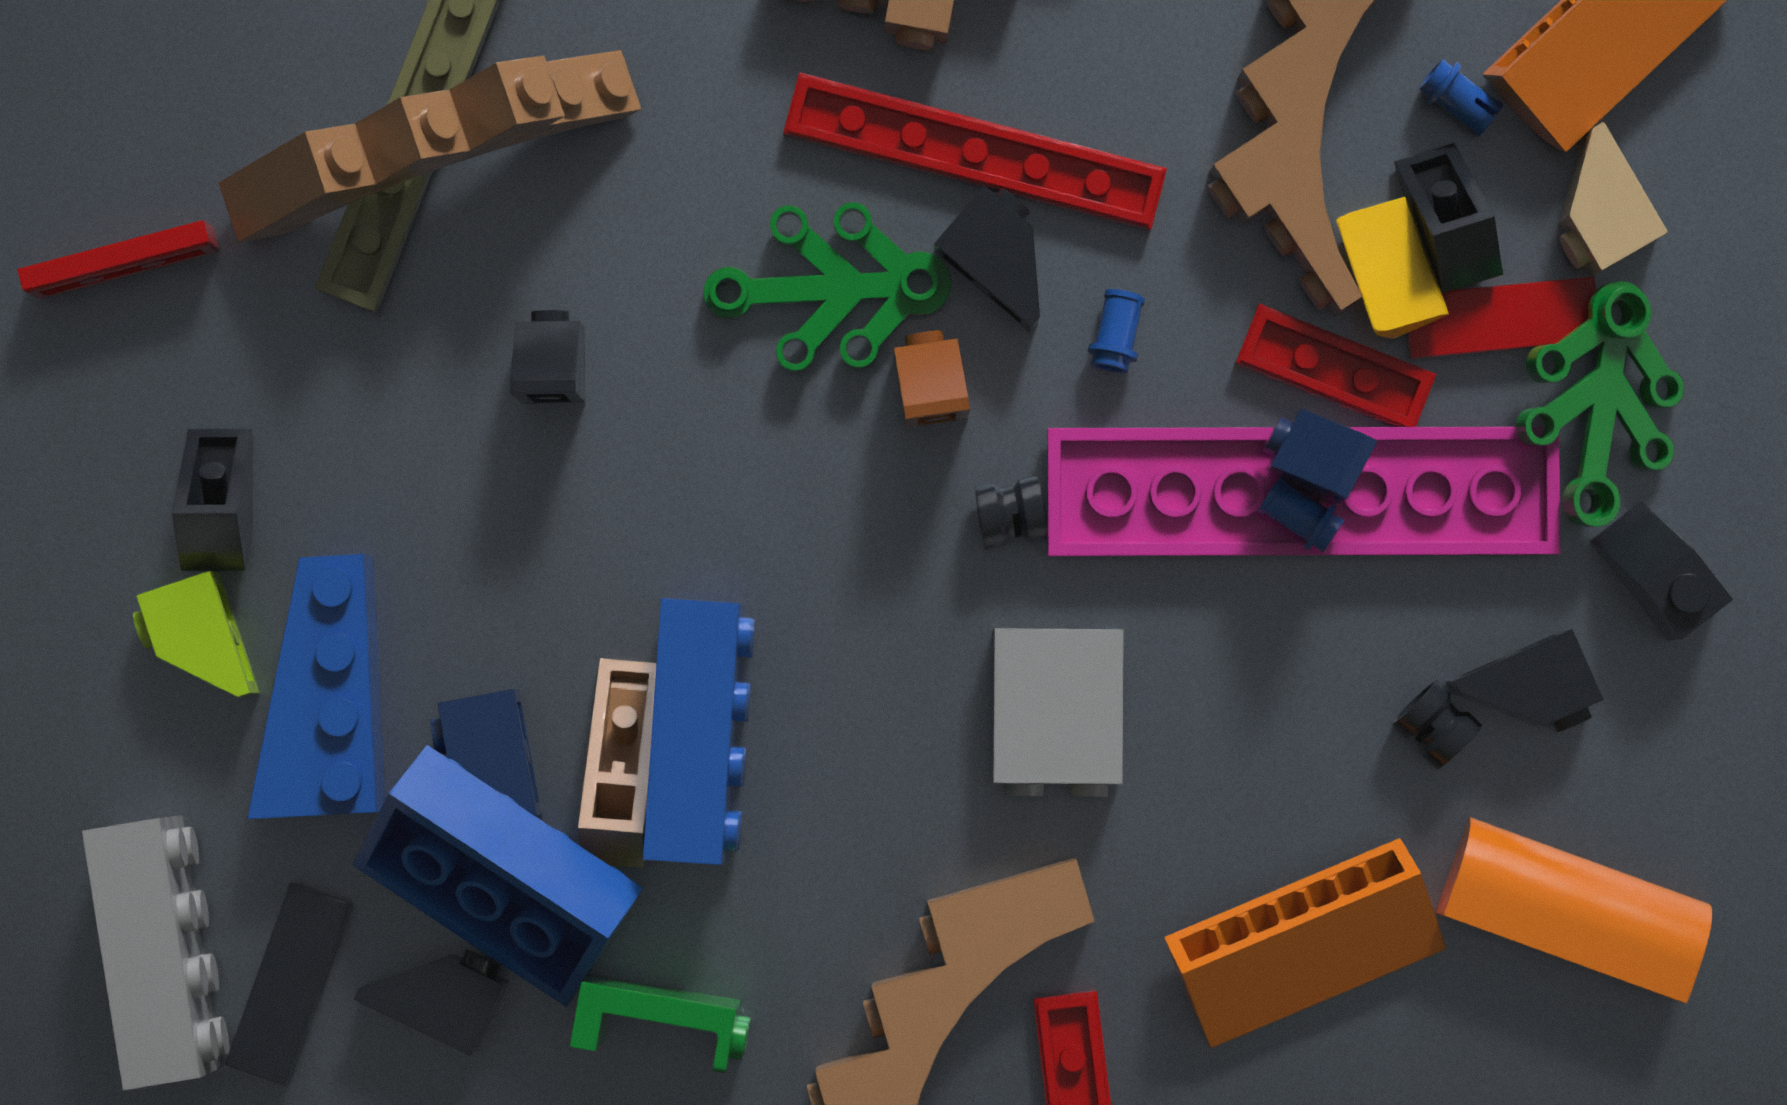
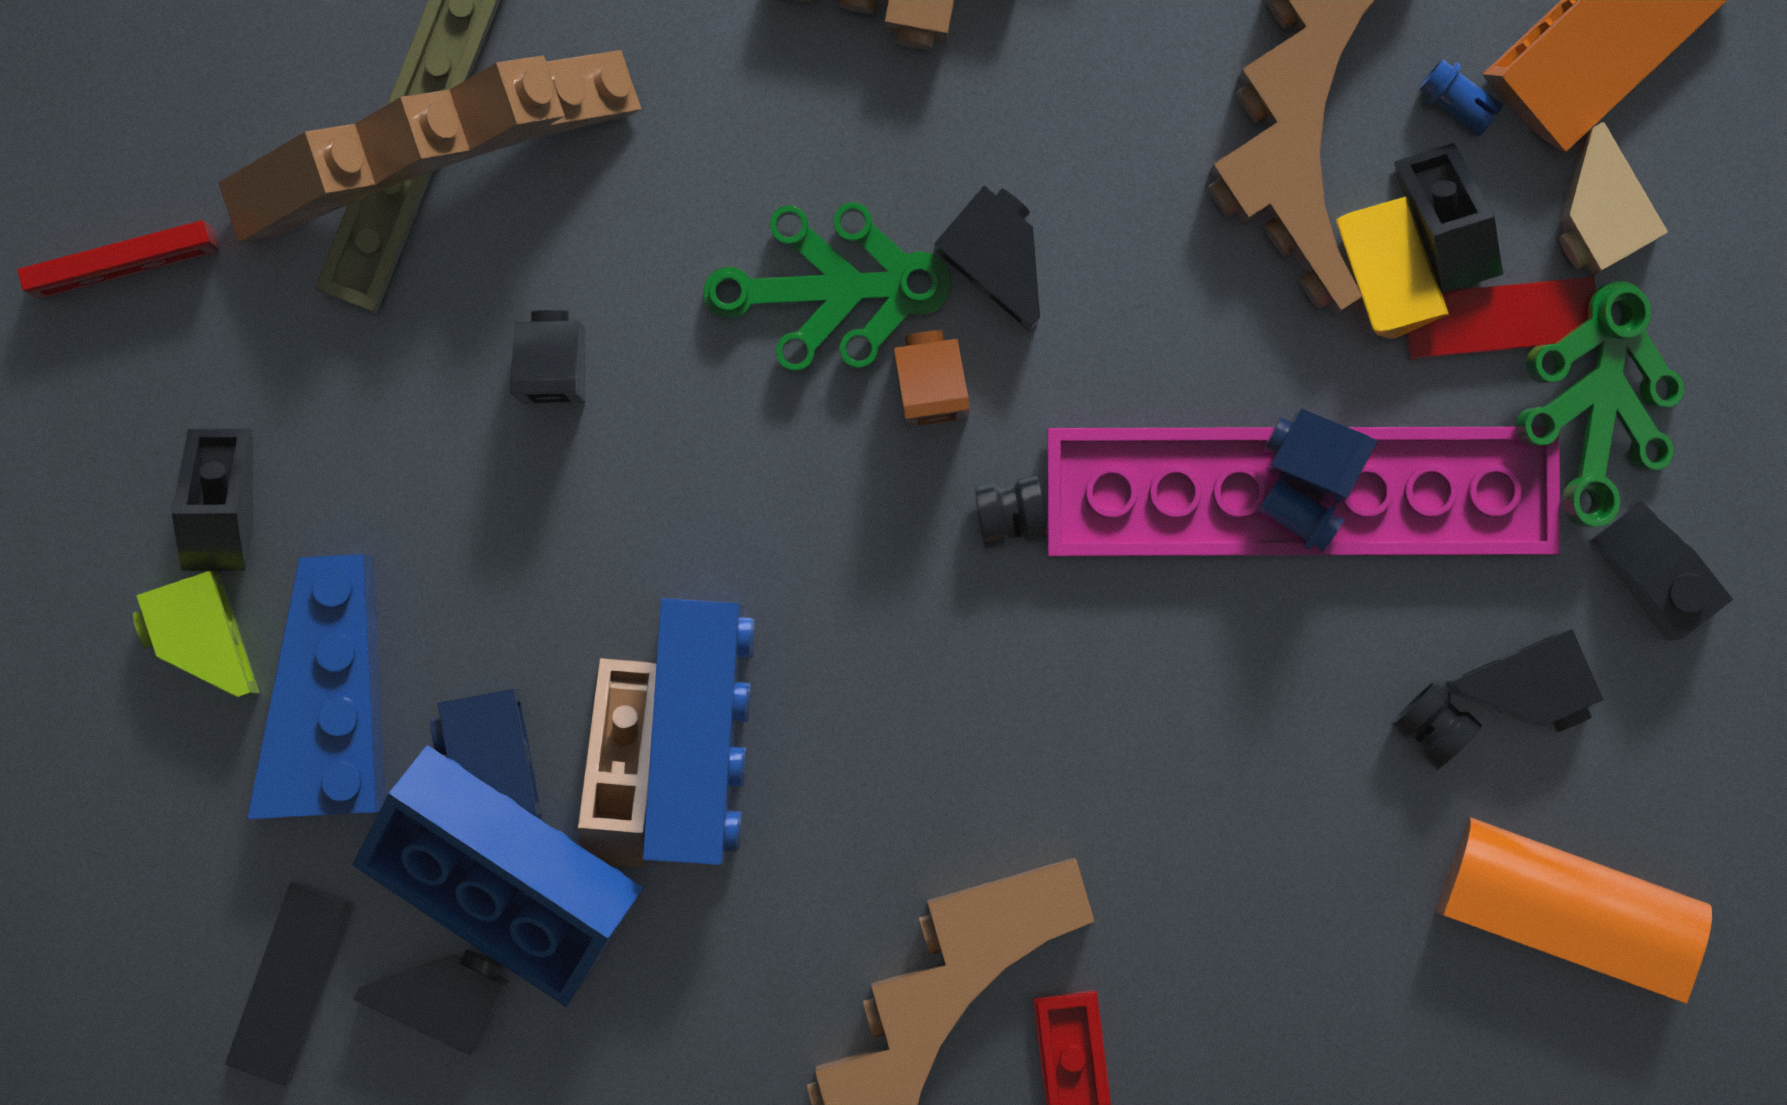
light grey brick [82,815,229,1091] -> none
green panel [570,974,751,1073] -> none
red tile [783,72,1167,232] -> none
light grey panel [992,628,1124,797] -> none
blue pin [1088,289,1145,373] -> none
orange brick [1164,838,1447,1048] -> none
red tile [1234,303,1437,427] -> none

